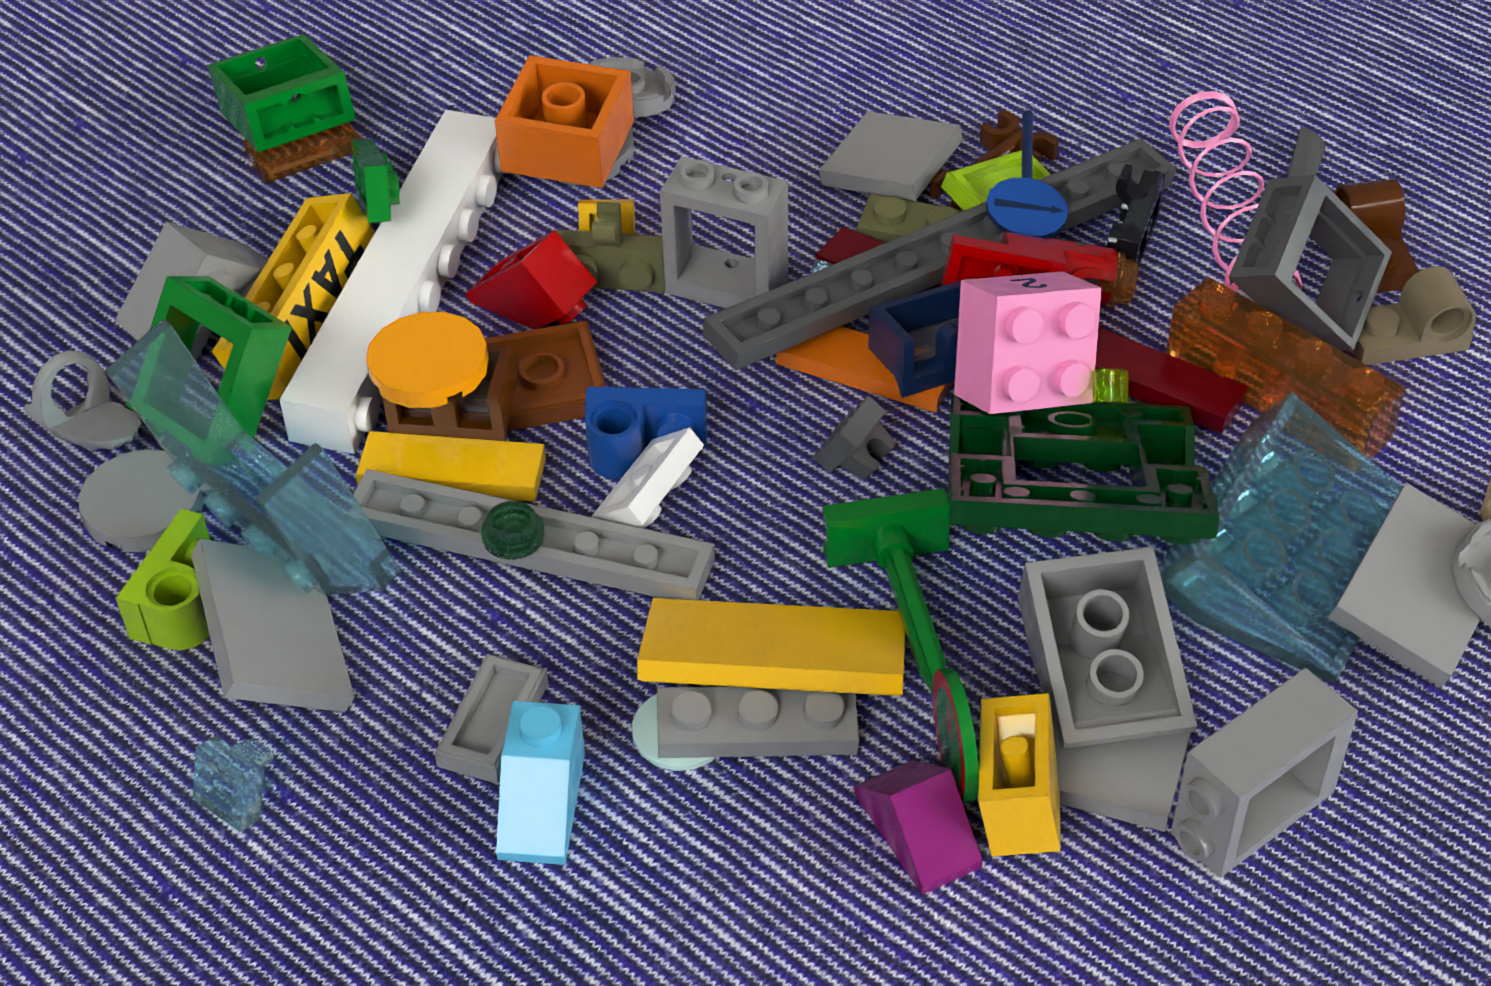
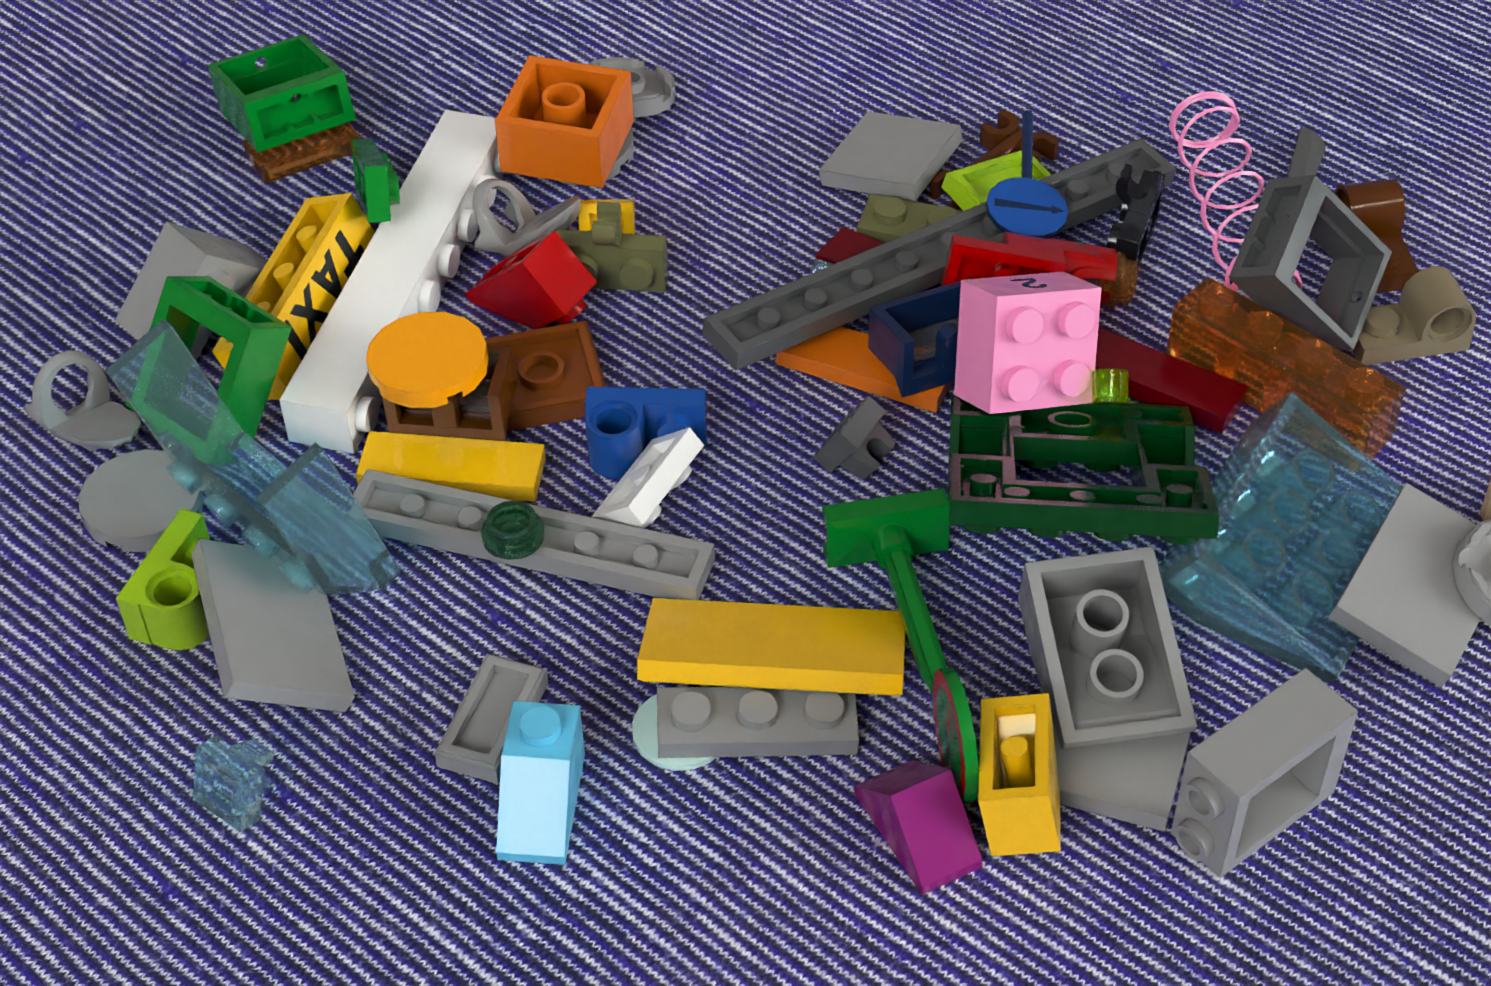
light grey window [660,156,788,309] -> none
none -> light grey piece [473,179,581,257]

